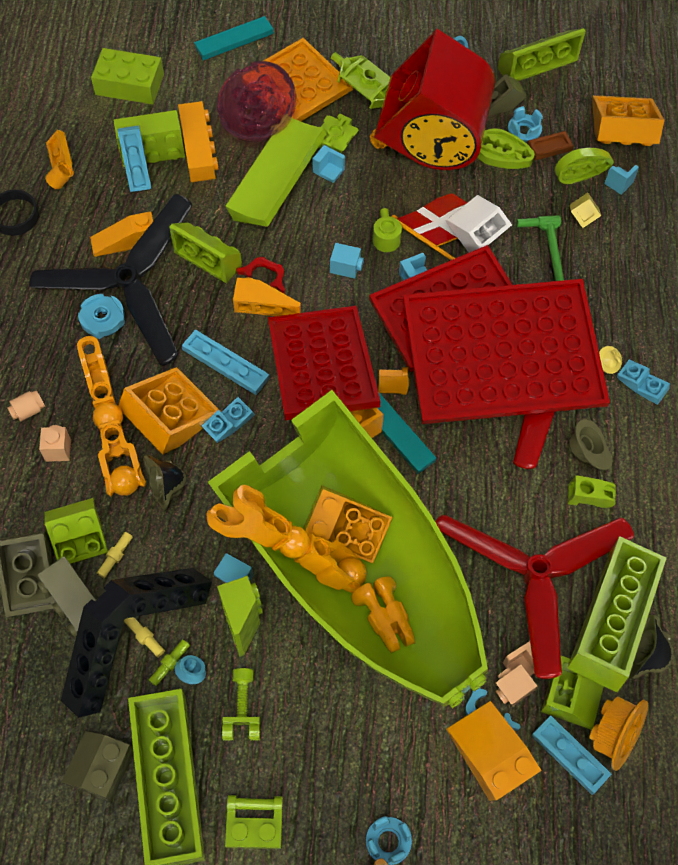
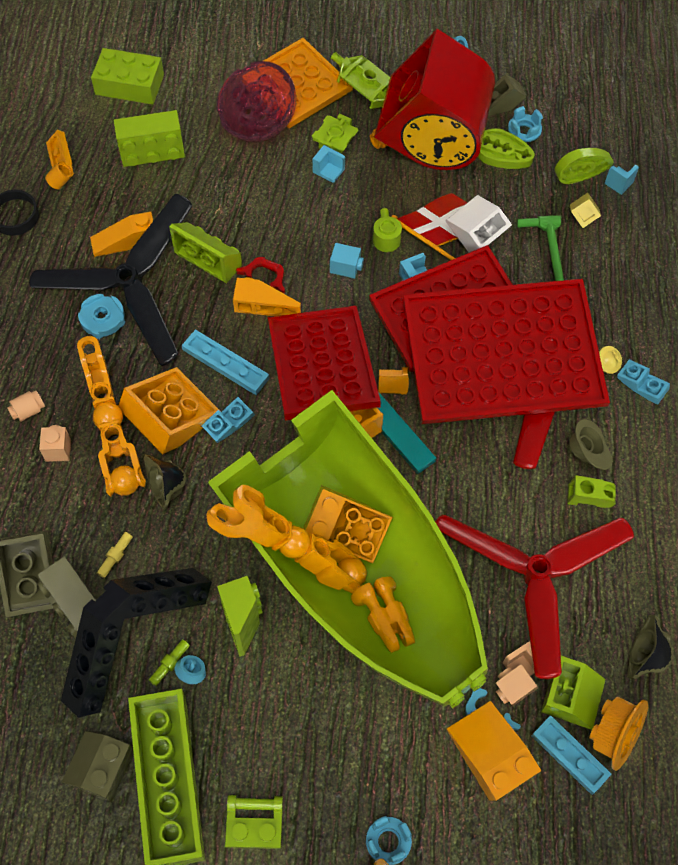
lime slope [44,498,108,564] -> none
medium azure plate [117,125,151,192] -> none
light yellow bar [124,617,165,658] -> none
light orange brick [178,101,218,182] -> none
teal tile [194,16,274,60] -> none
medium azure panel [214,553,253,583] -> none
lime bar [222,668,260,740] -> none
lime arch [225,115,327,227] -> none
lime slope [498,28,586,81] -> none
dark orange tile [527,131,574,161] -> none
lime brick [567,536,667,692] -> none
light orange slope [592,95,665,146] -> none

